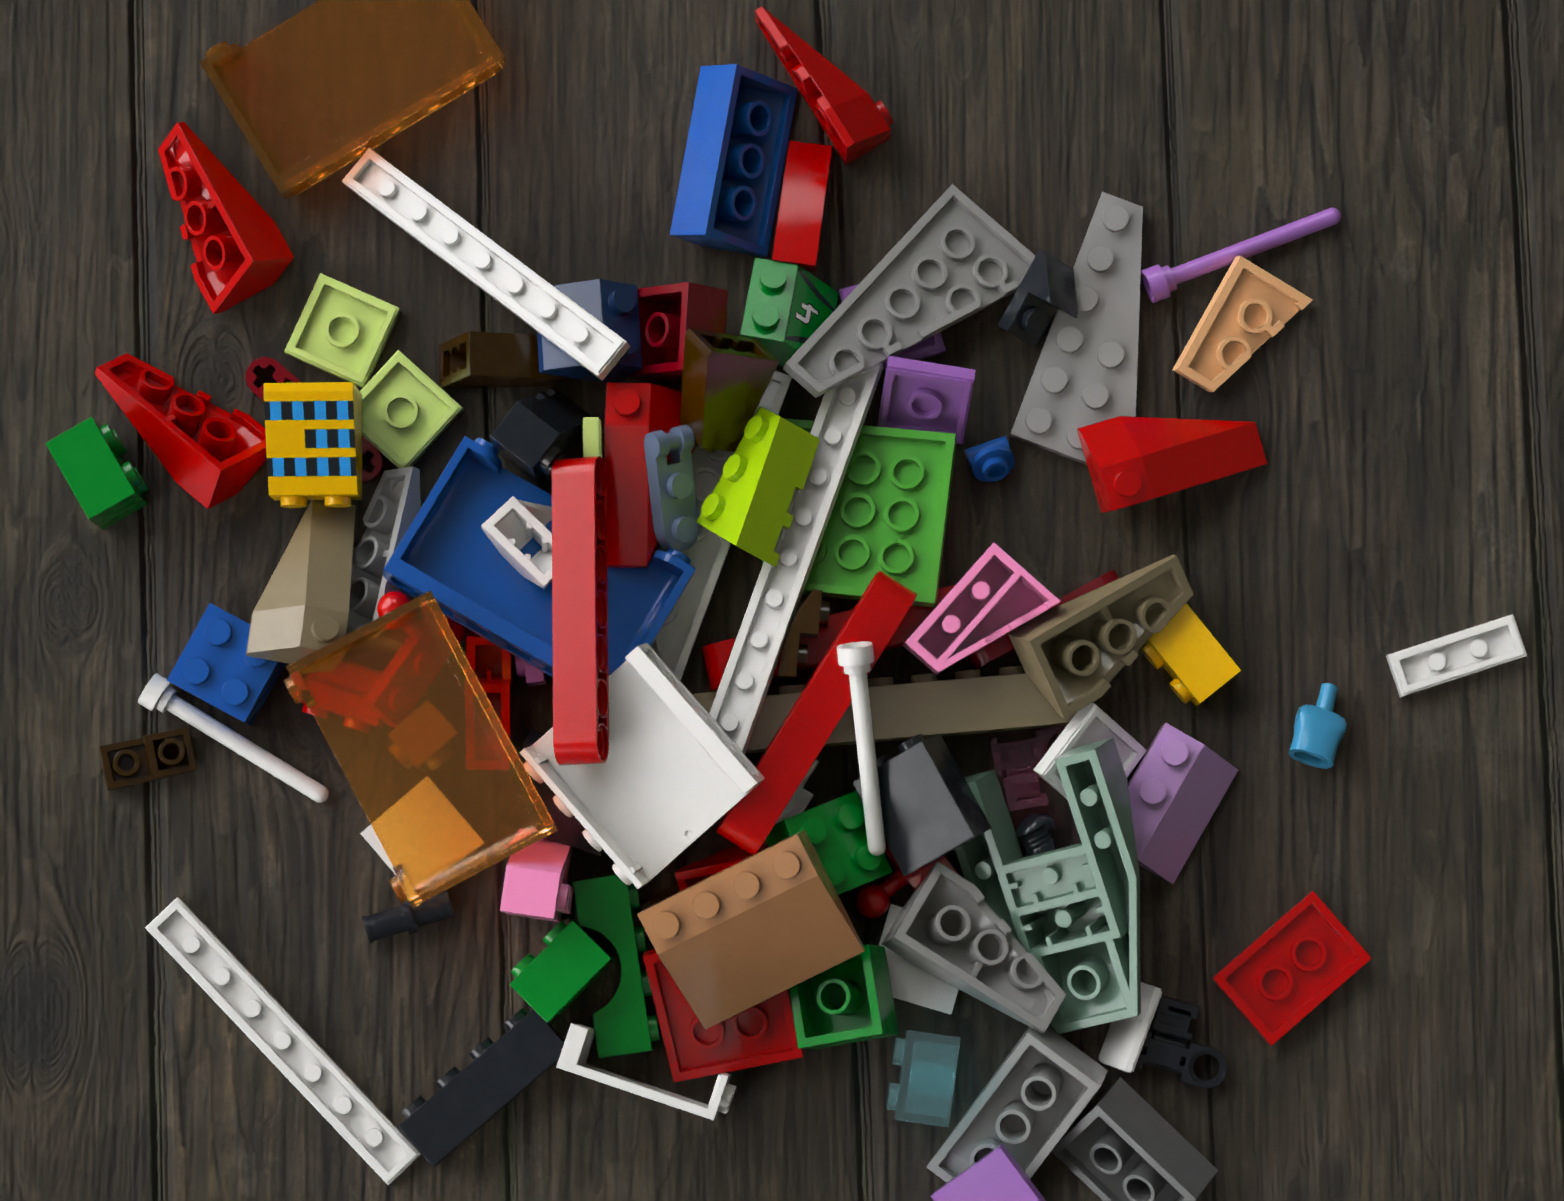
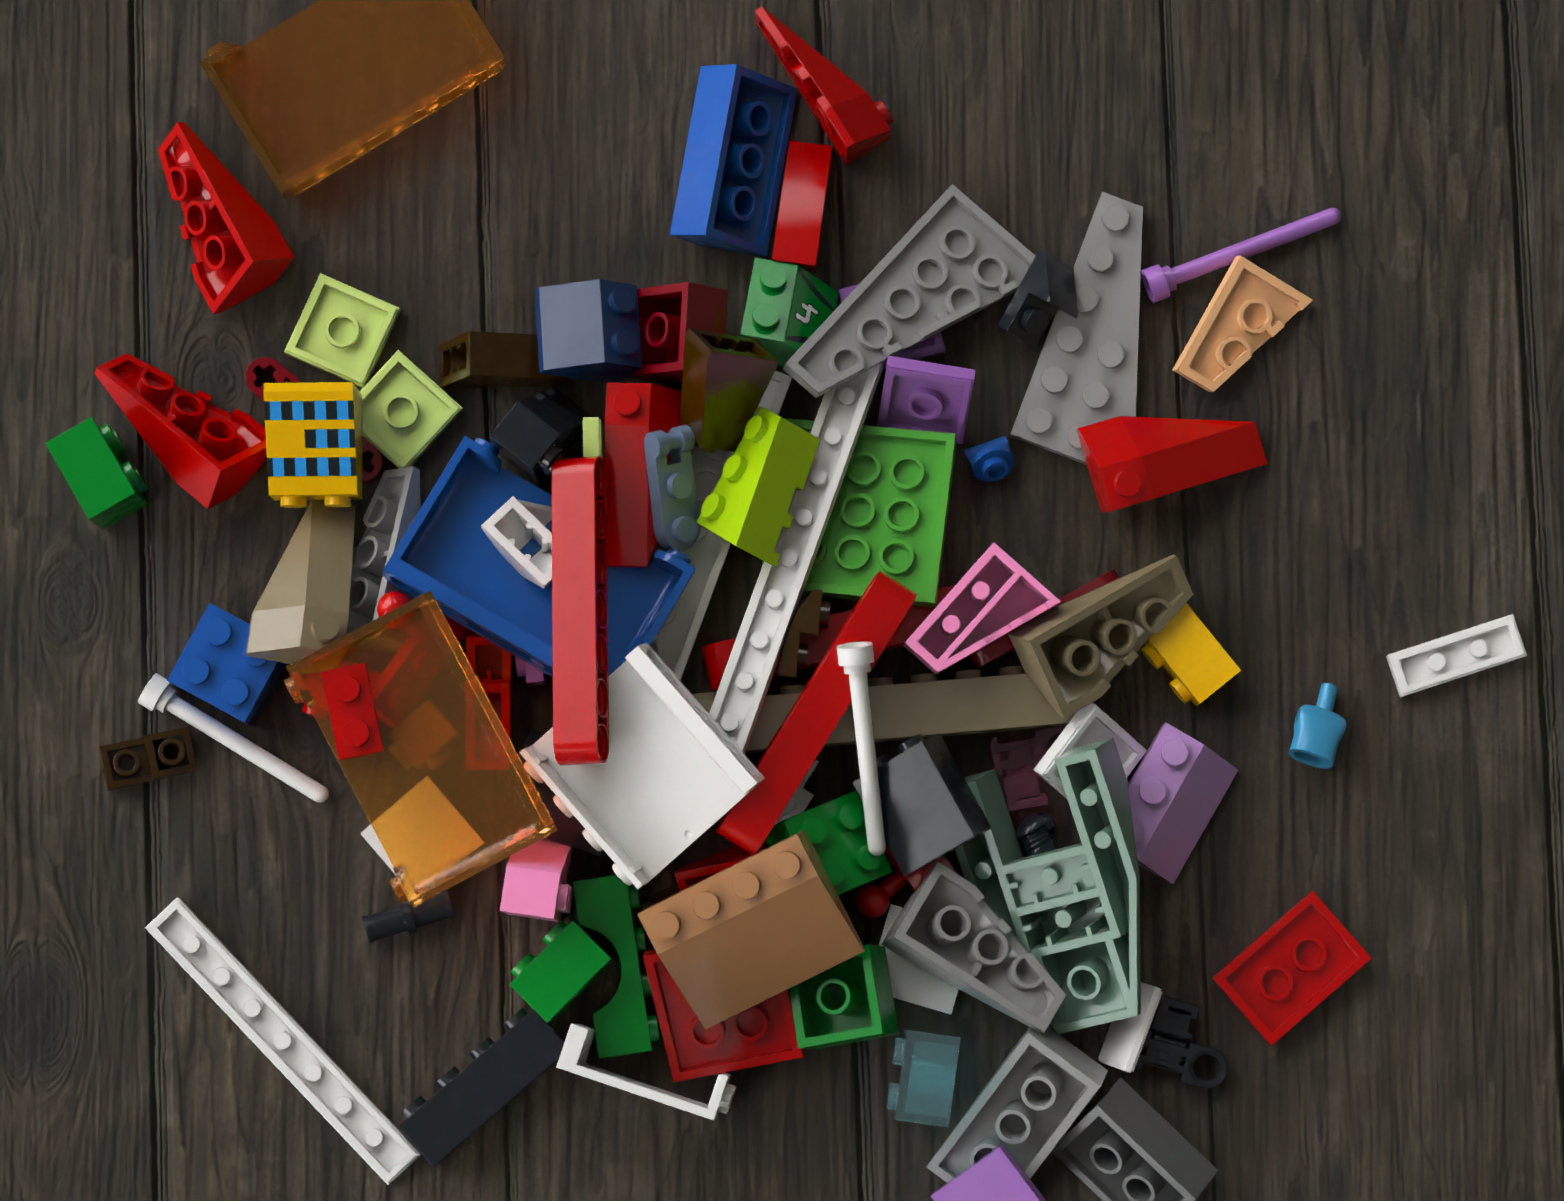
white tile [342,148,630,381] -> none
none -> red plate [321,662,385,761]

